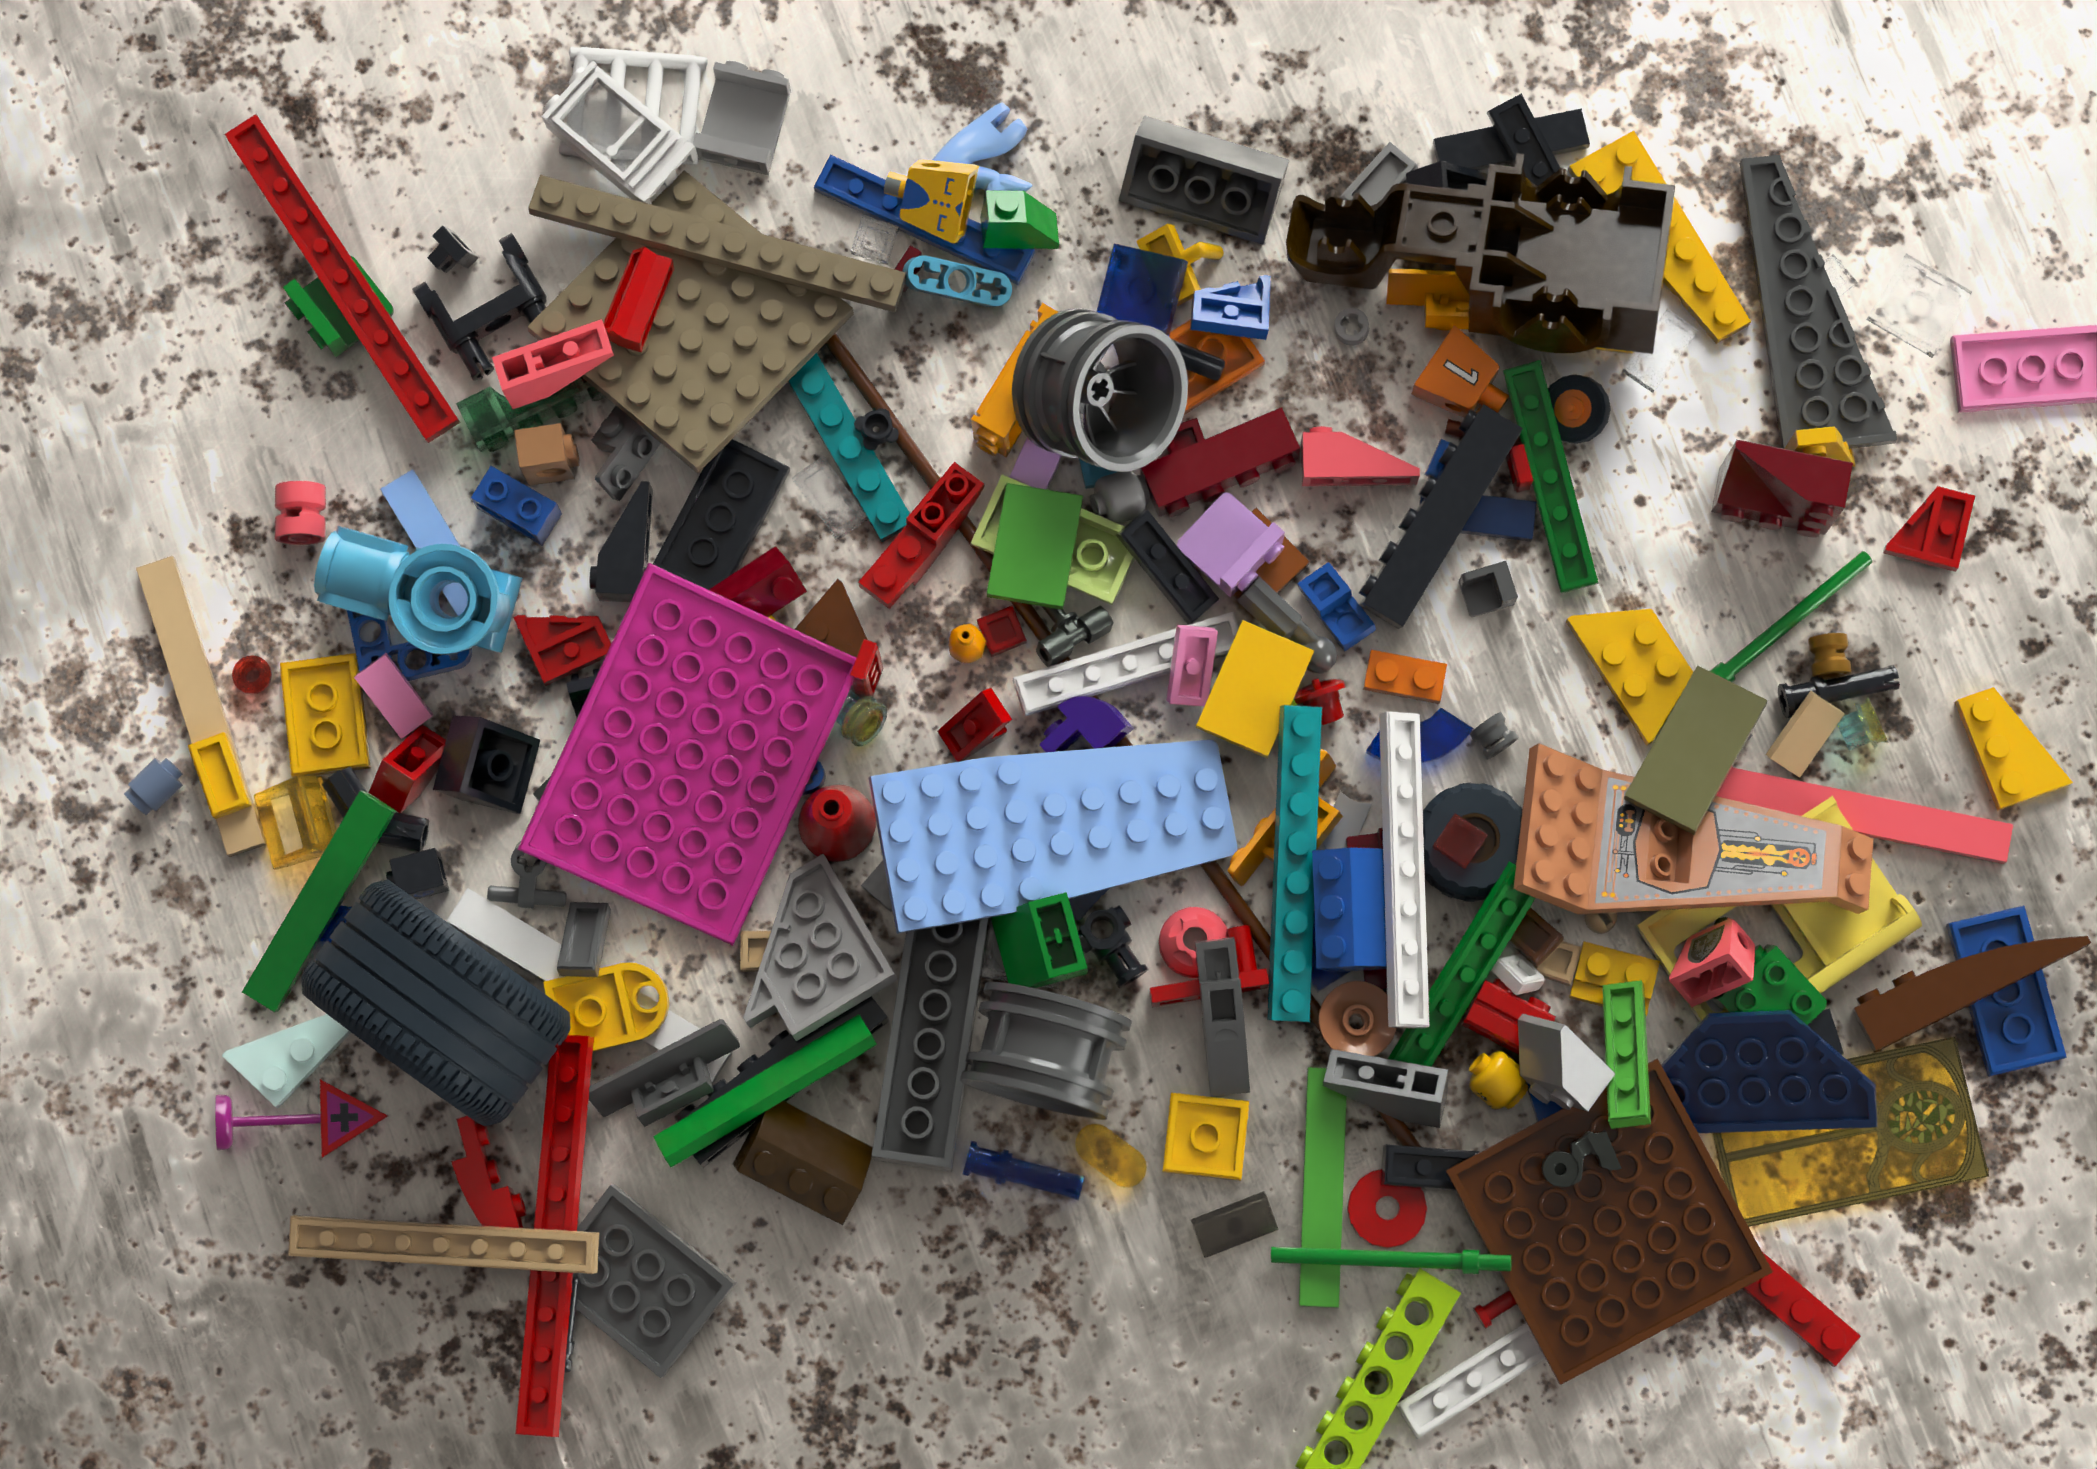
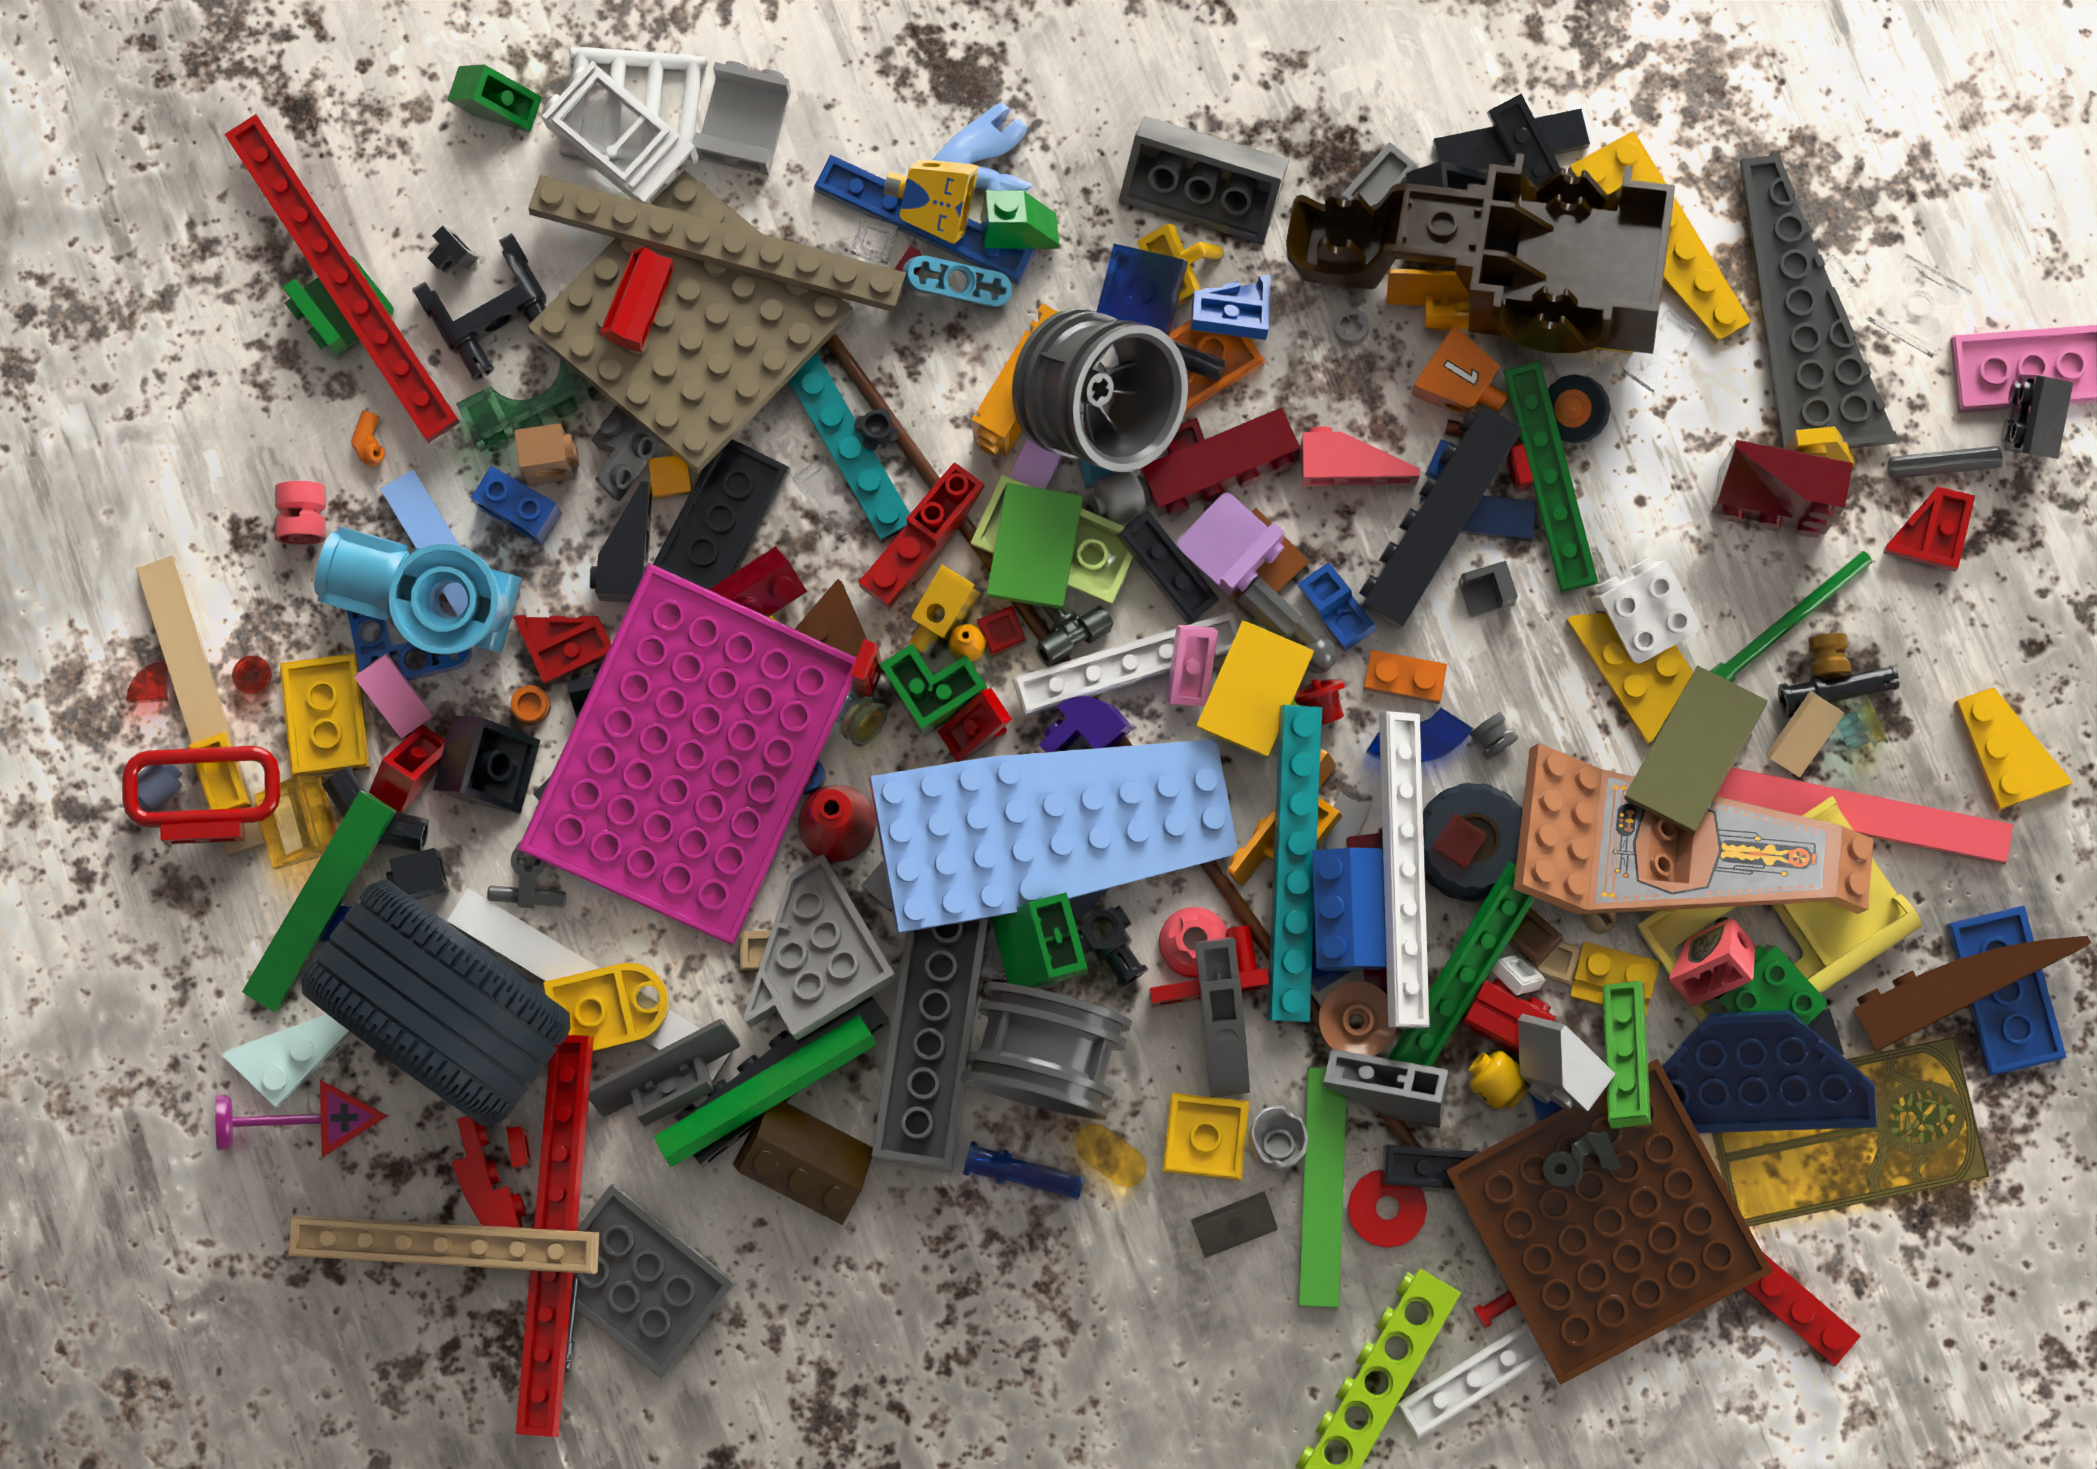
coral slope [492,319,614,409] -> none
dark grey tile [557,902,611,977] -> none
green bar [1271,1247,1512,1274] -> none
none -> red bar [122,745,281,845]
none -> clear red tile [126,661,168,704]
none -> orange arm [351,410,385,466]
none -> green slope [447,64,542,132]
none -> red tile [506,1126,532,1170]
none -> orange tile [510,685,551,726]
none -> light orange tile [648,455,691,499]
none -> green brick [879,644,987,737]
none -> yellow torso [908,564,983,656]
none -> light grey hair [1248,1105,1309,1170]
none -> white bracket [1590,558,1700,663]
none -> dark grey axle [1887,446,2003,479]
none -> black slope [2001,374,2073,459]

